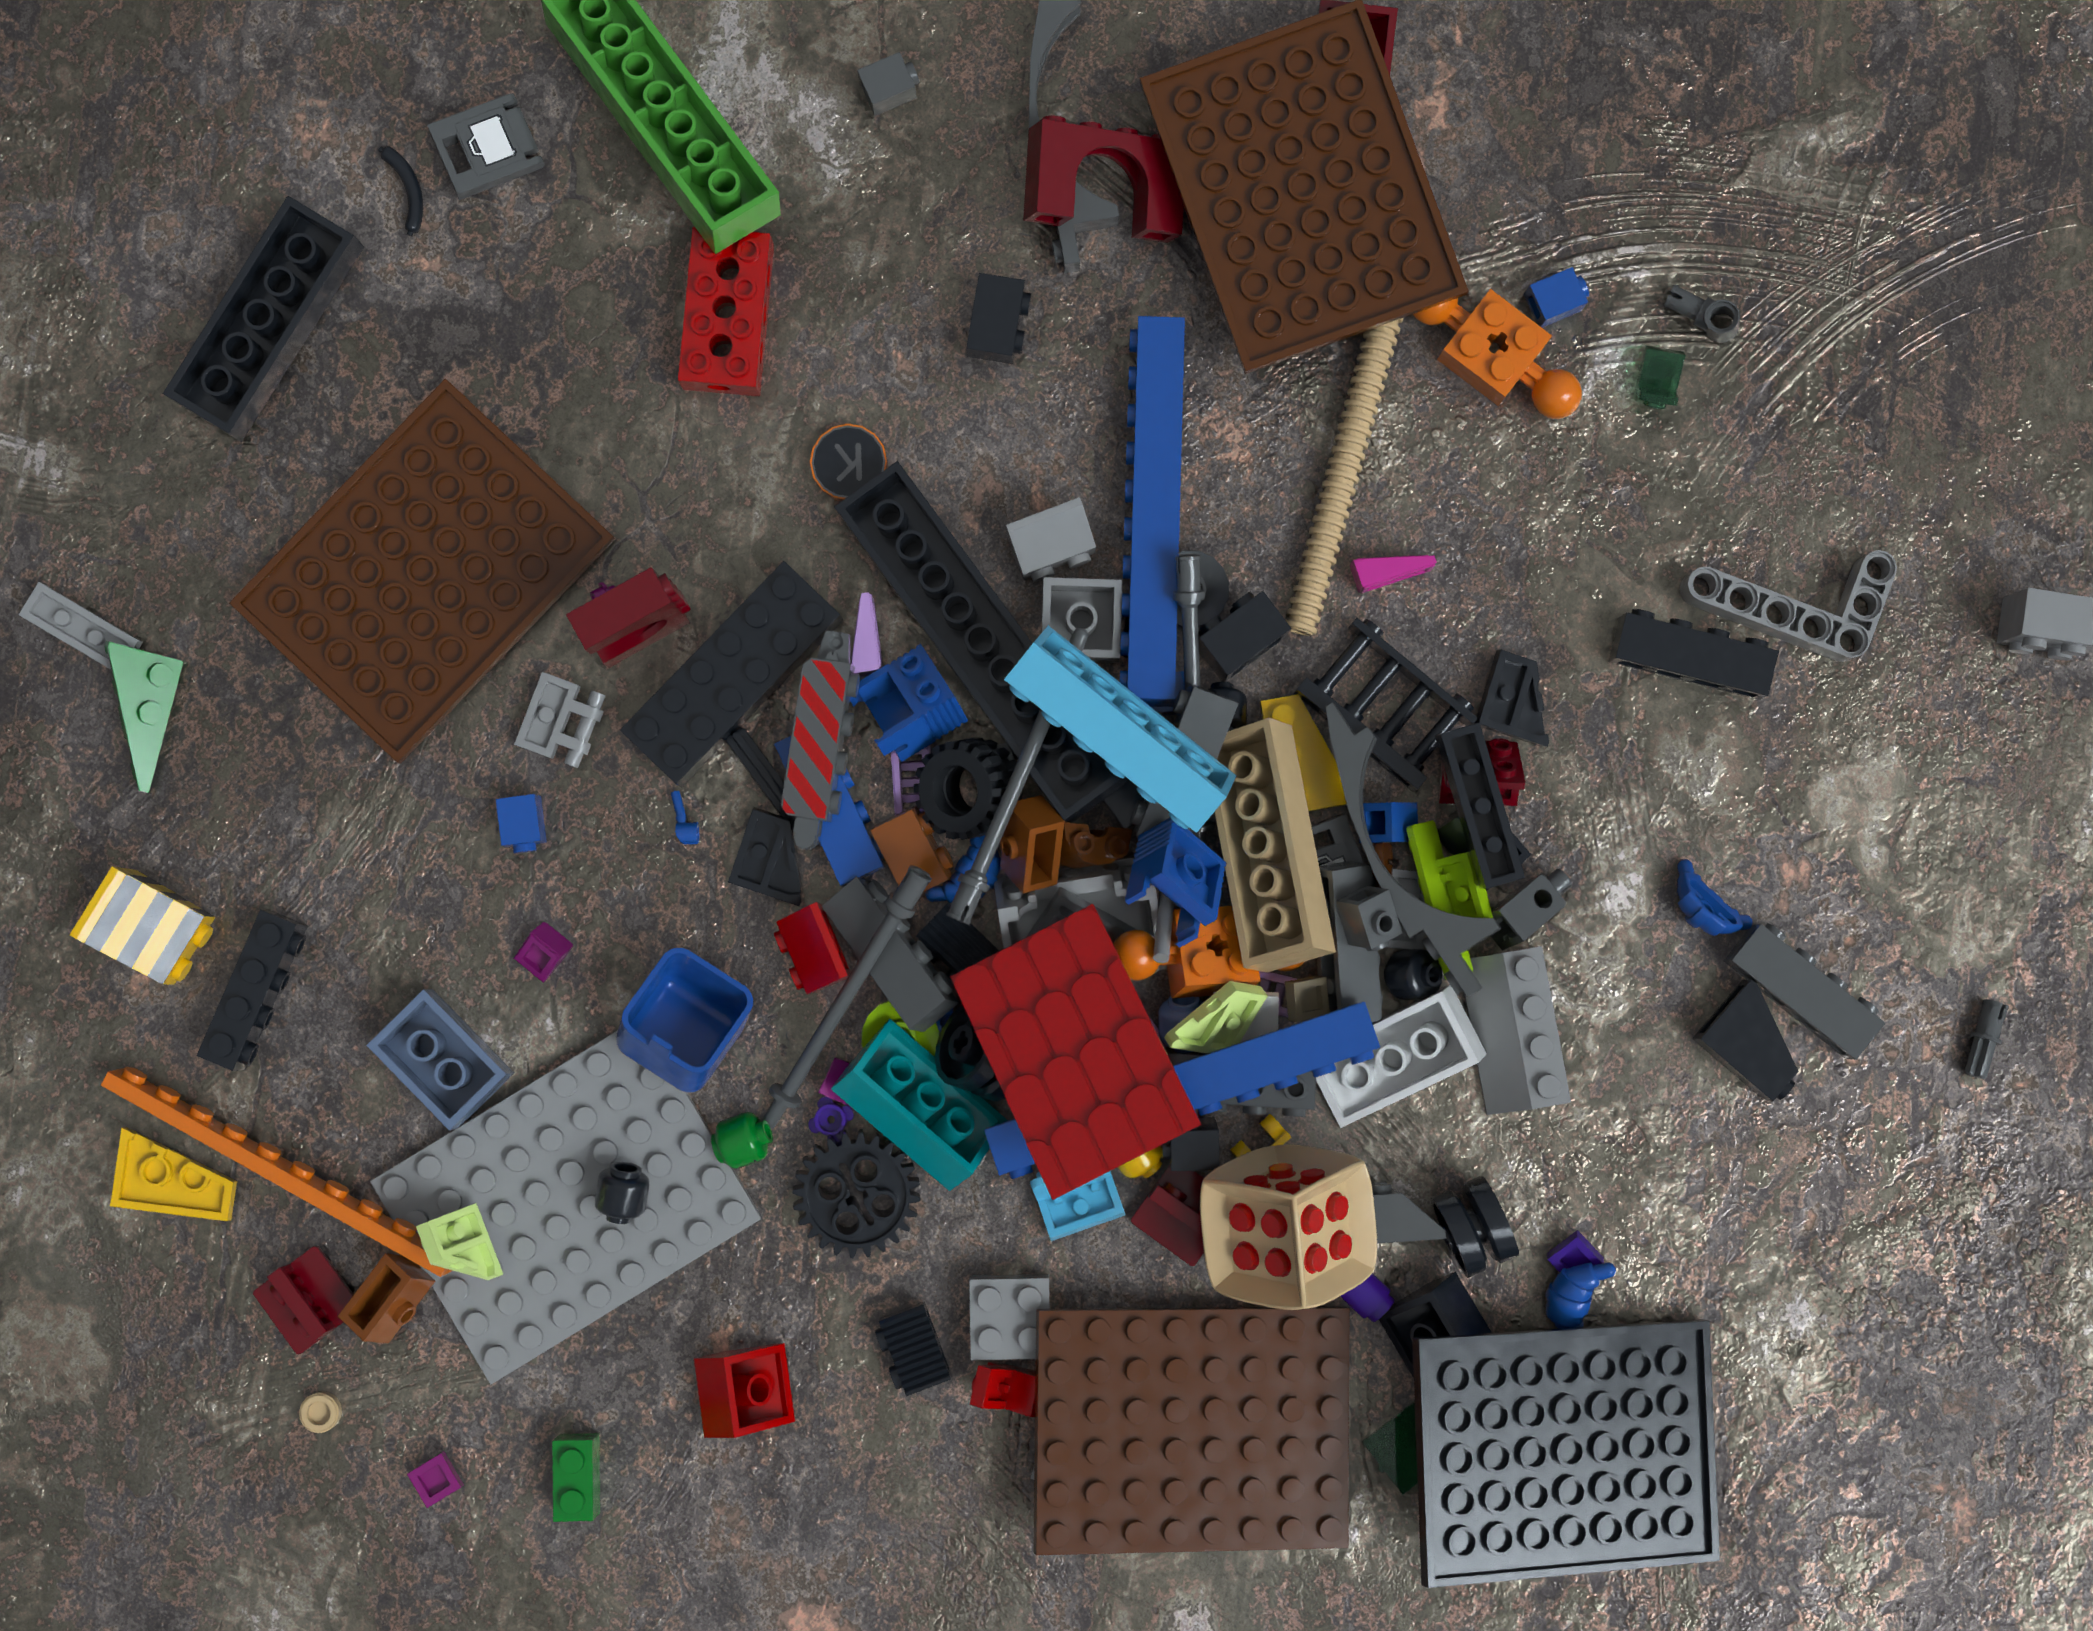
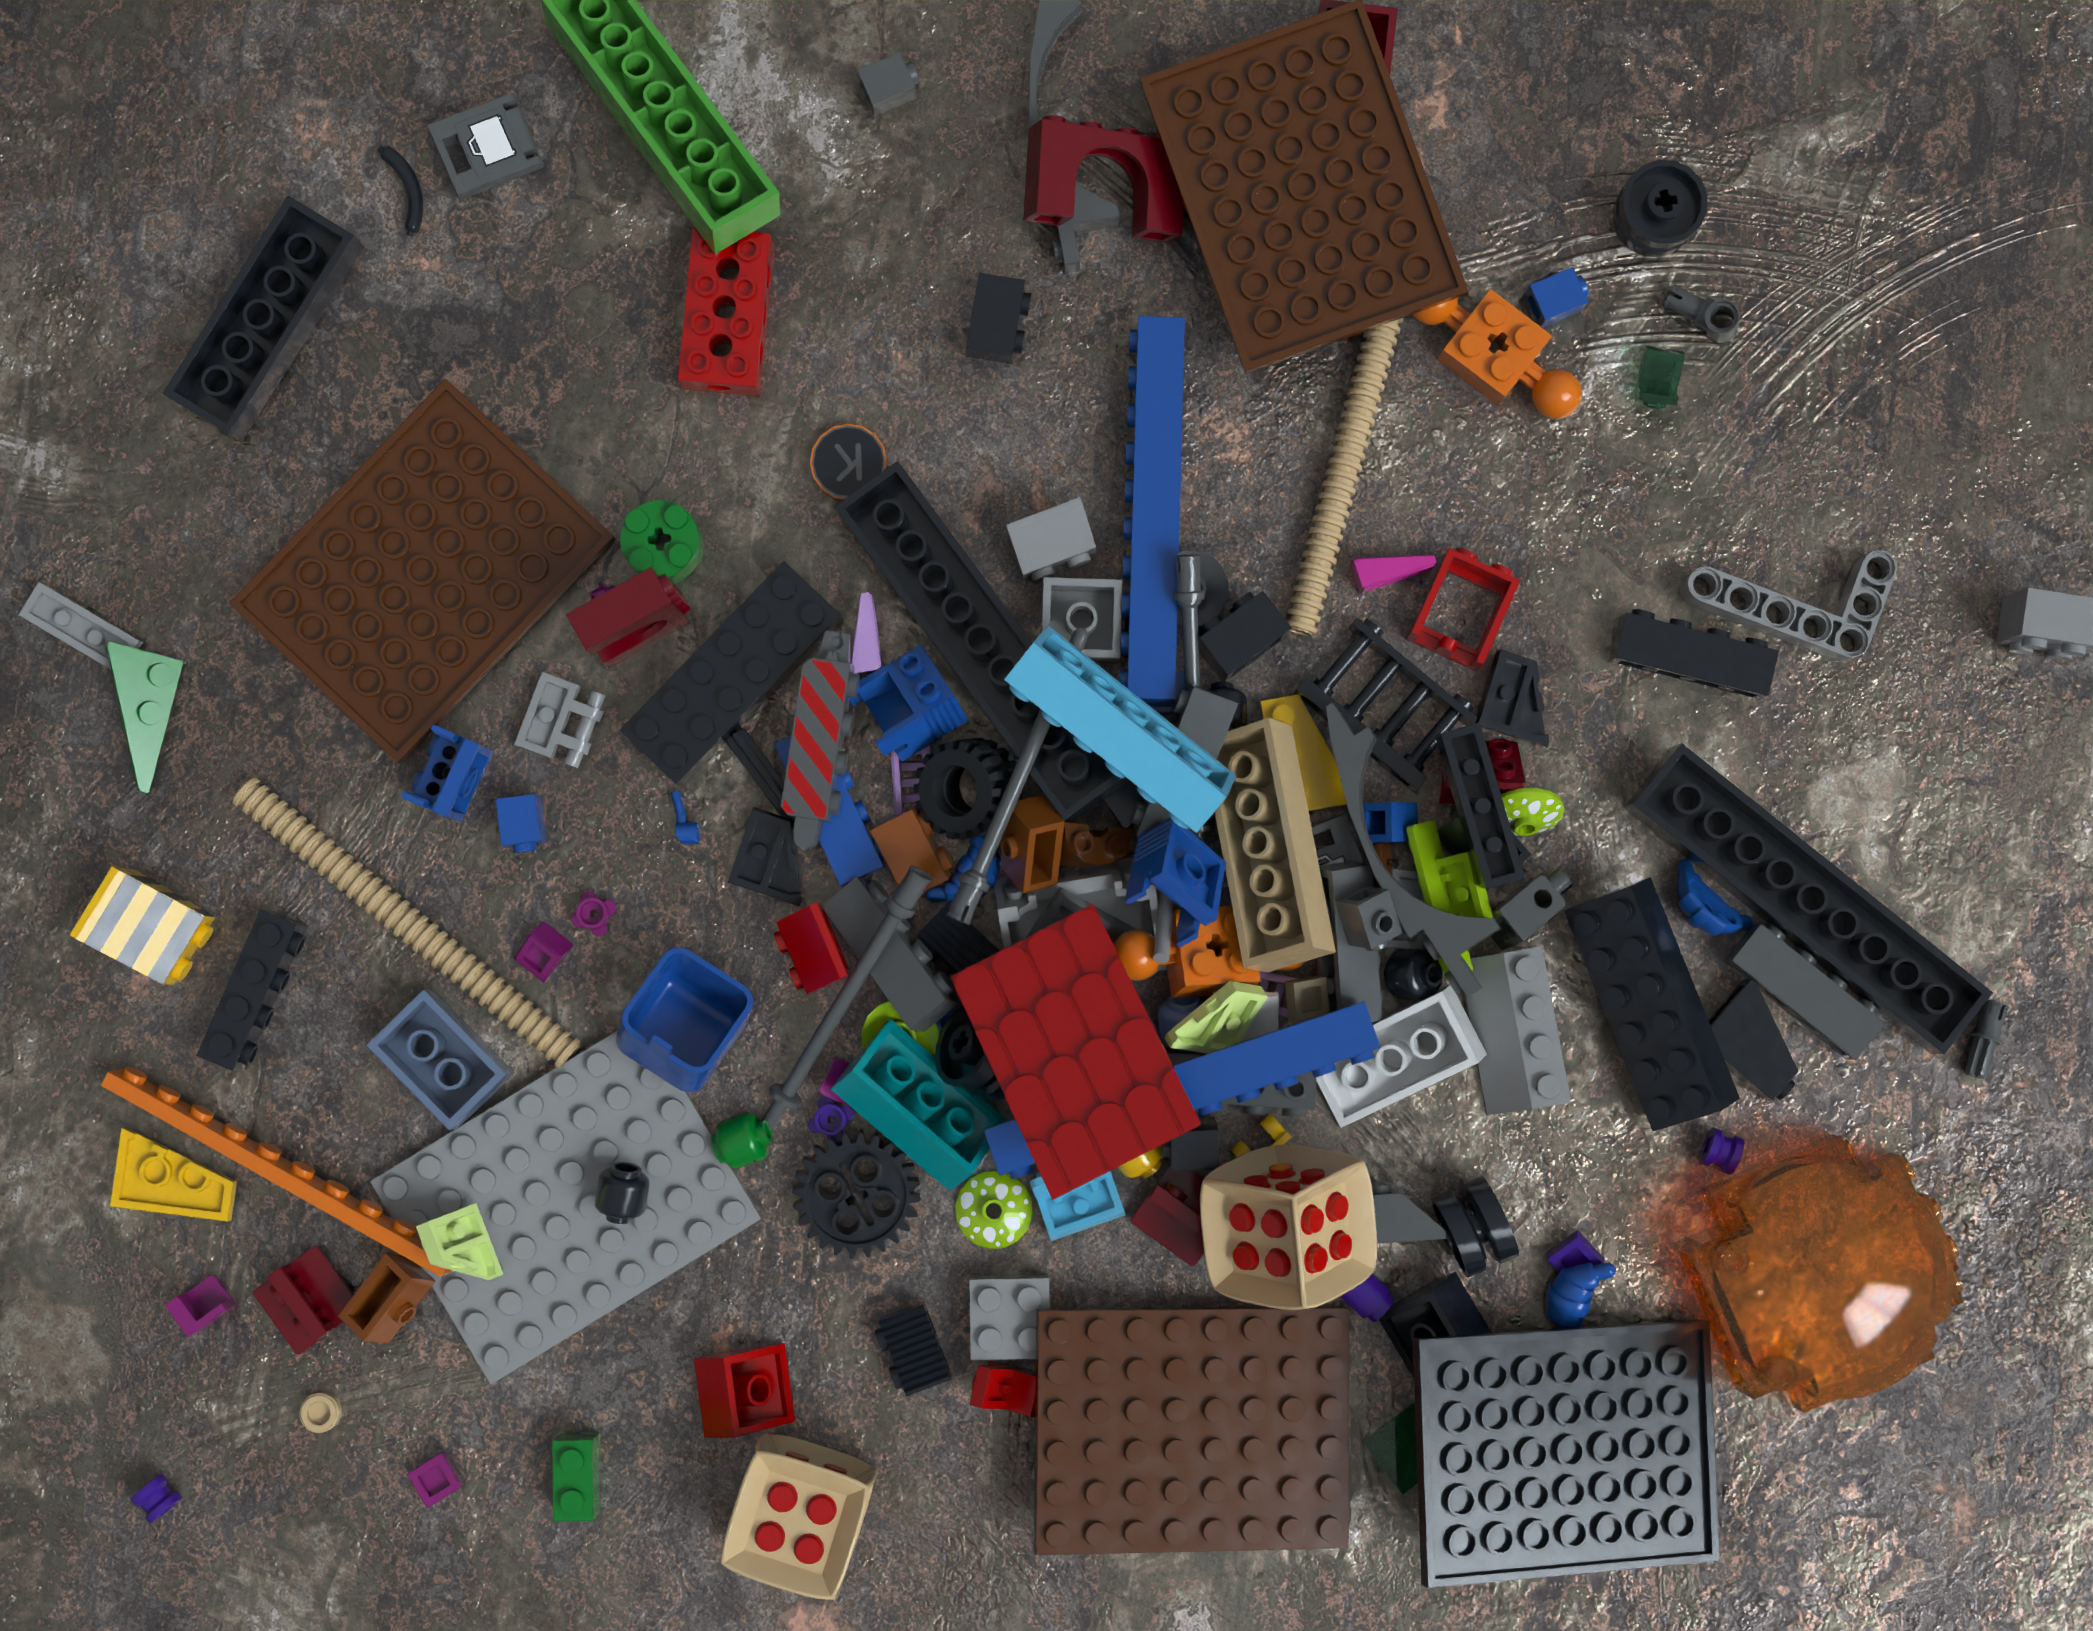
none -> dark purple wheel [130,1473,183,1524]
none -> magenta panel [165,1275,237,1337]
none -> tan piece [233,777,581,1068]
none -> blue piece [400,724,494,822]
none -> magenta plate [571,891,617,936]
none -> green brick [620,500,704,584]
none -> tan piece [719,1433,878,1600]
none -> lime dish [955,1171,1033,1249]
none -> red window [1405,548,1521,671]
none -> lime dish [1501,788,1565,836]
none -> black brick [1564,877,1740,1132]
none -> black wheel [1613,160,1707,257]
none -> black brick [1624,743,1993,1054]
none -> clear orange windscreen [1674,1134,1963,1413]
none -> dark purple wheel [1699,1127,1745,1175]

